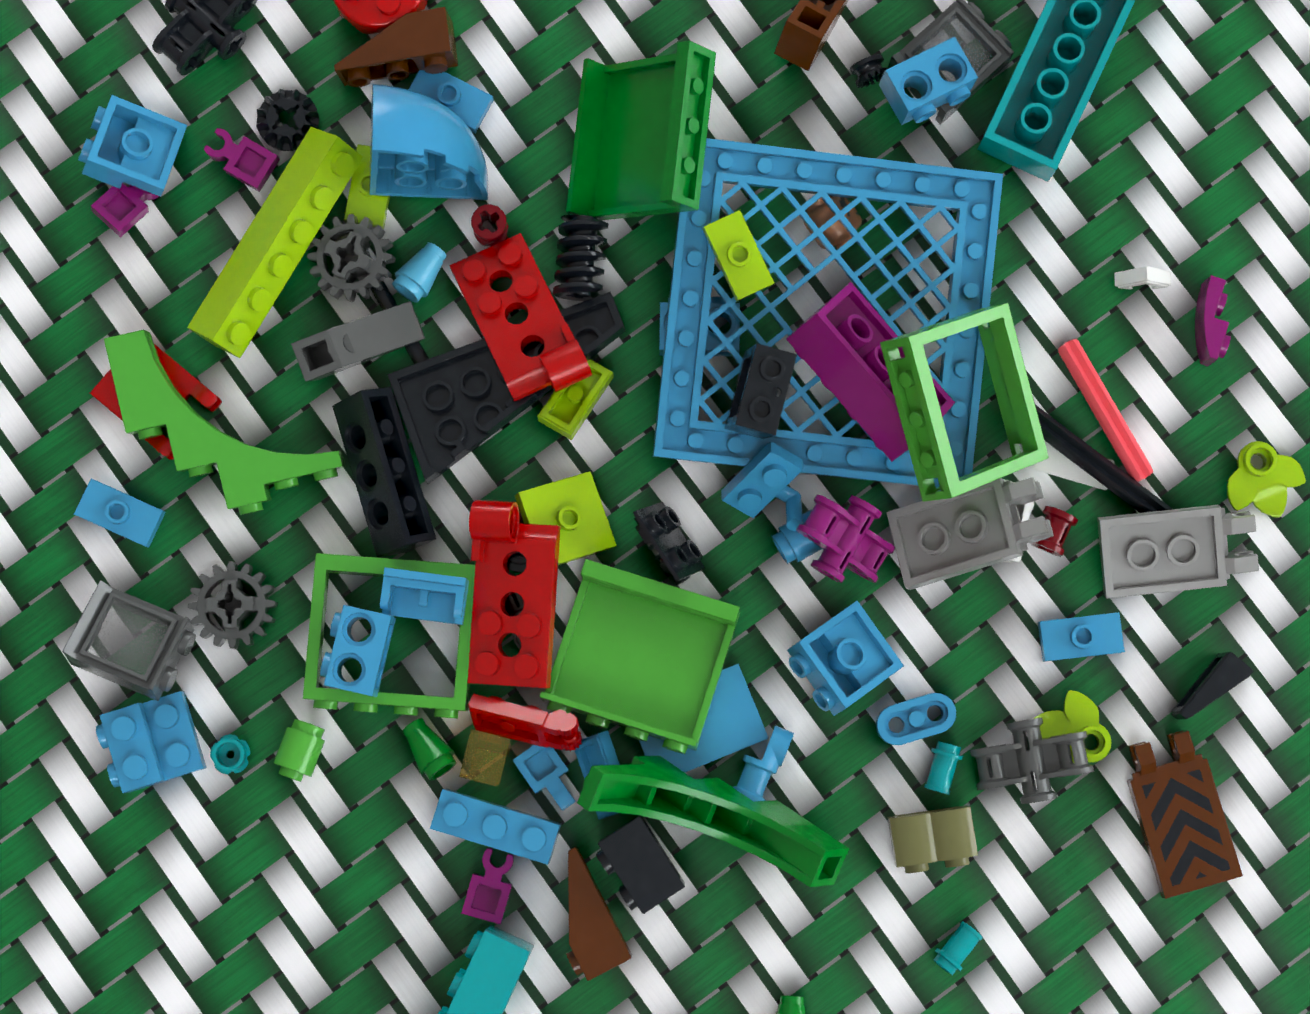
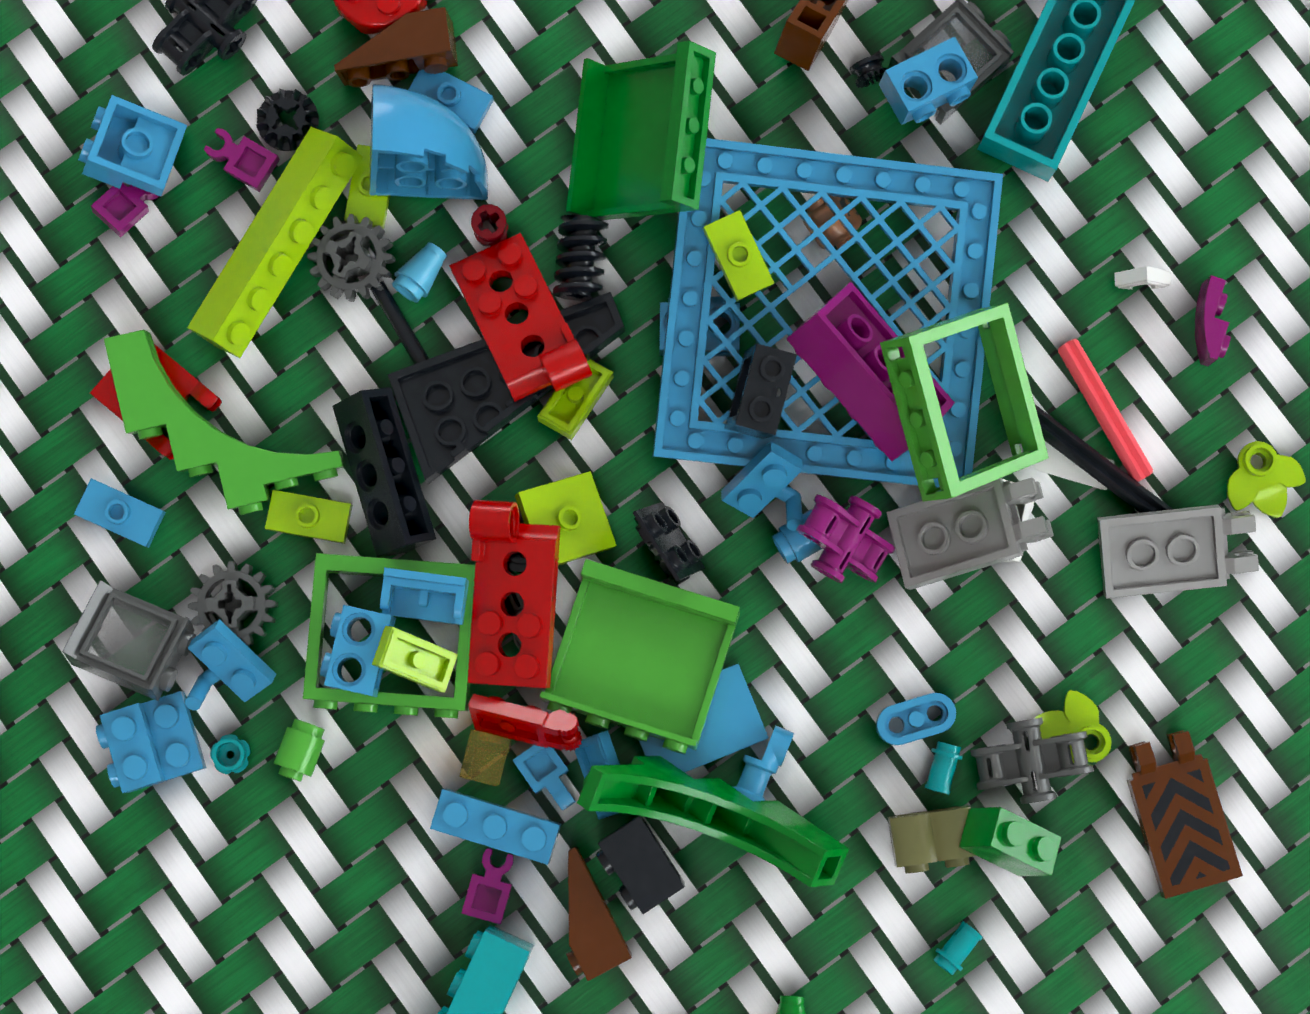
dark grey slope [291,301,425,382] -> none
green cone [402,718,457,781] -> none
dark azure plate [787,601,904,716] -> none
dark red bush [1030,506,1078,557] -> none
dark azure plate [1038,612,1125,662] -> none
black slope [1171,652,1254,720] -> none
none -> dark azure plate [185,619,276,710]
none -> lime plate [265,490,353,544]
none -> plate [372,626,458,693]
none -> green brick [959,807,1061,876]

